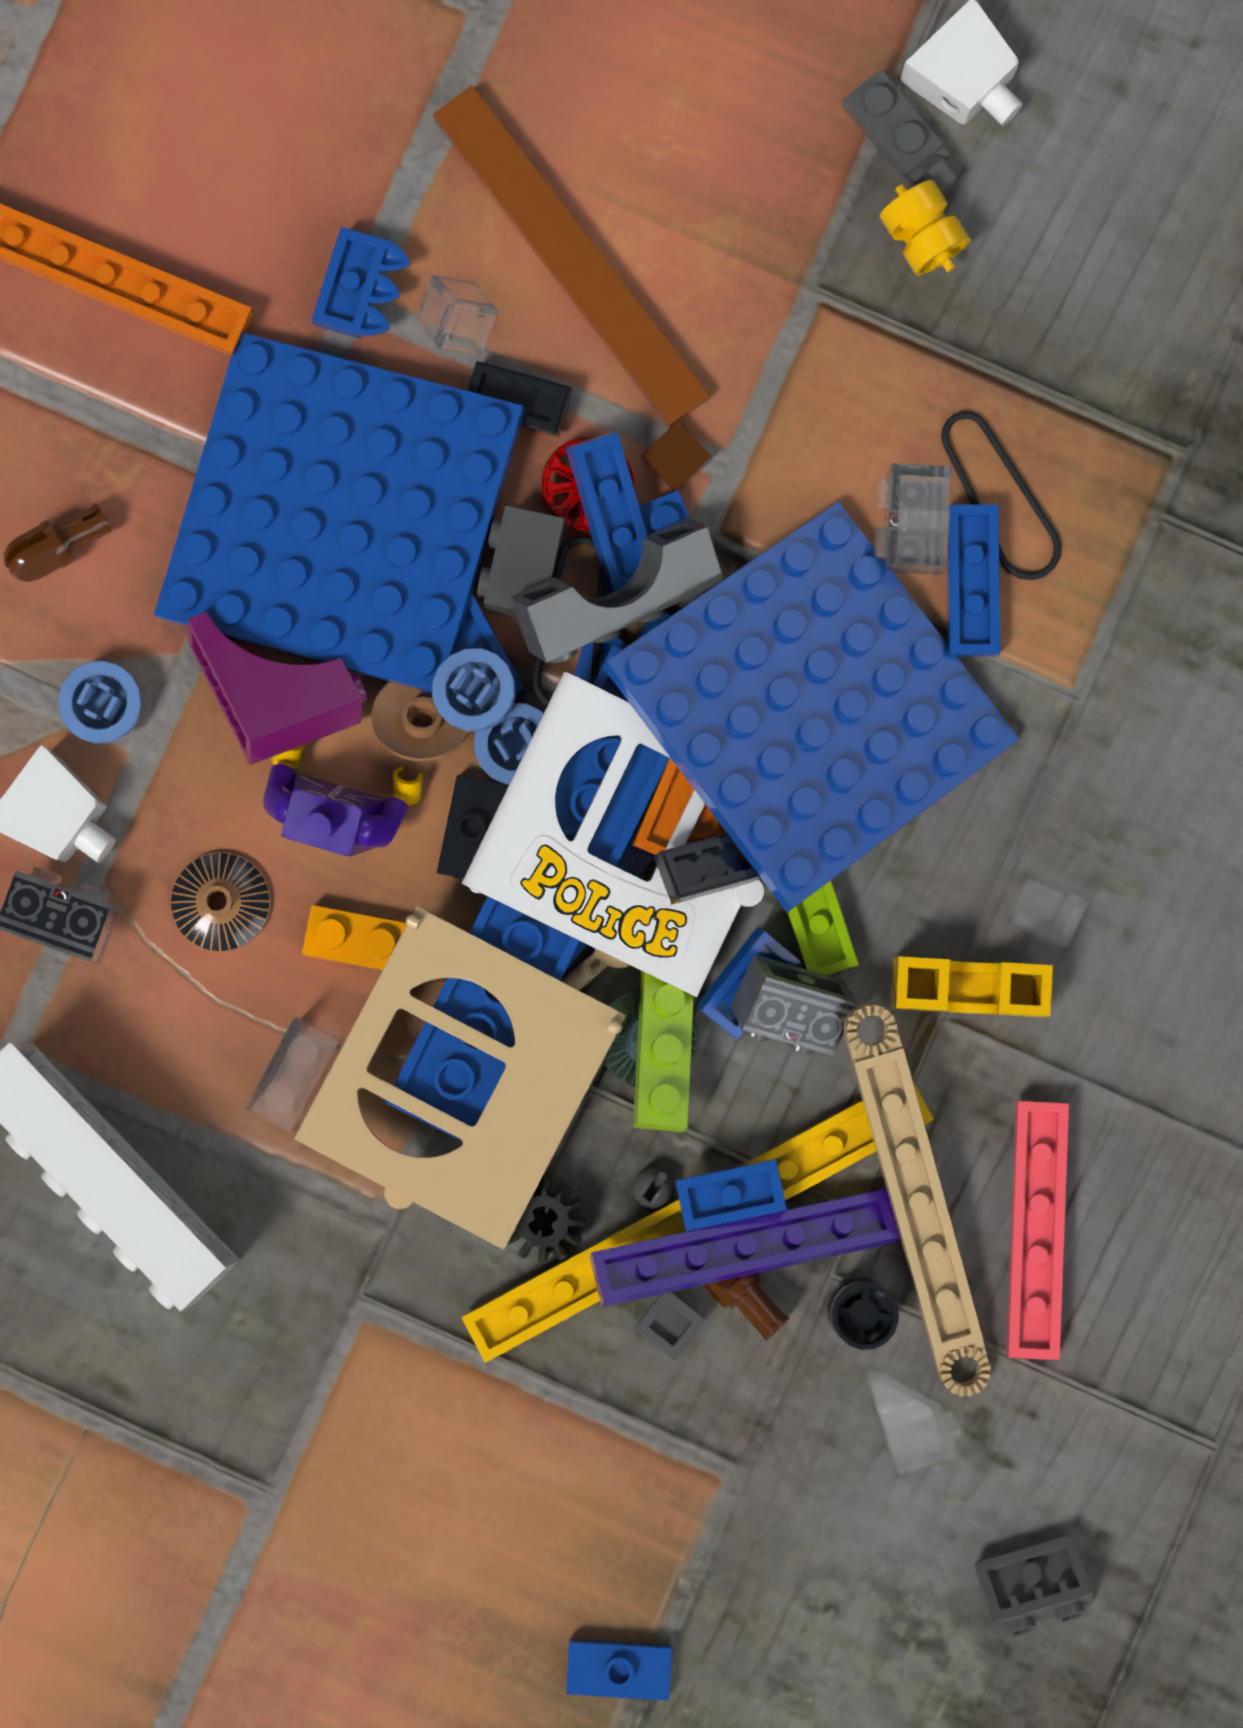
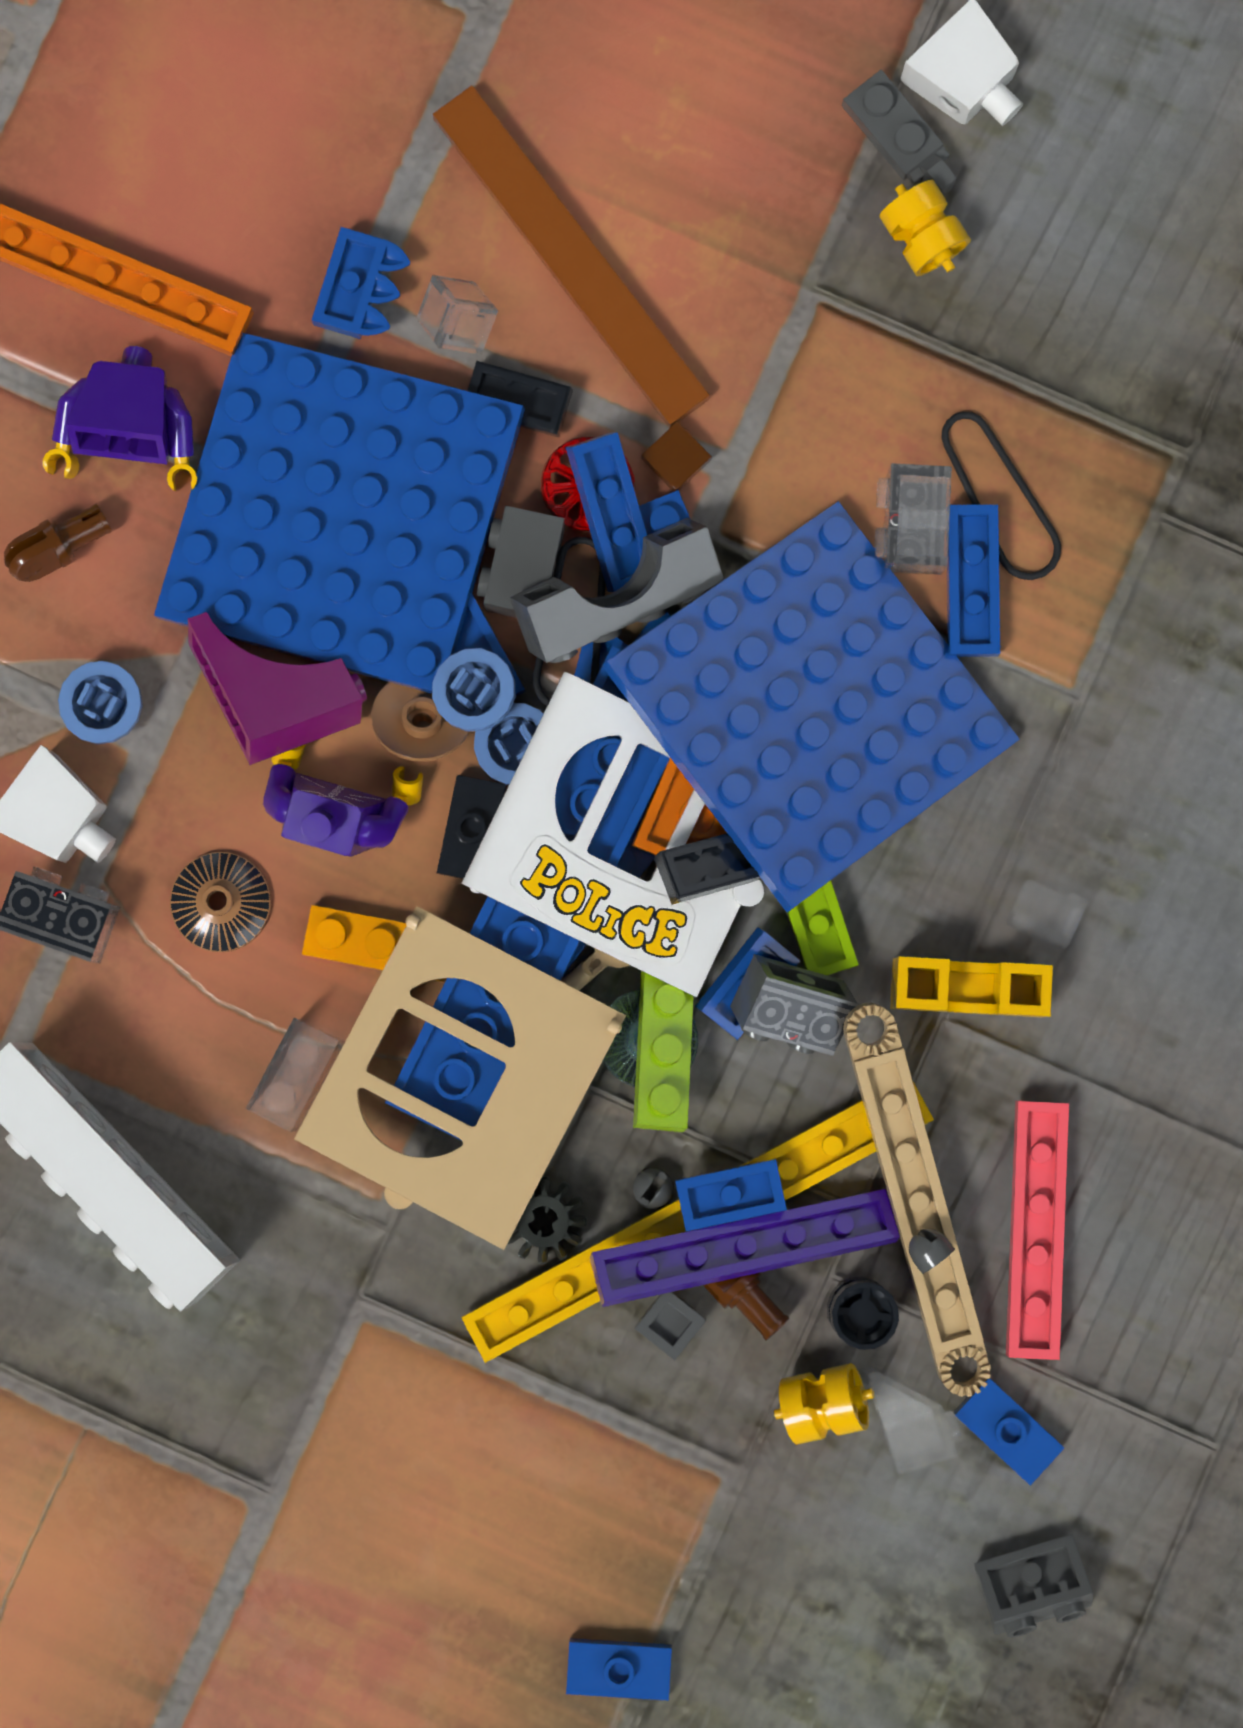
none -> dark purple torso [43,346,198,492]
none -> yellow wheel [774,1363,875,1445]
none -> dark grey hinge [909,1228,955,1274]
none -> blue plate [953,1379,1064,1486]

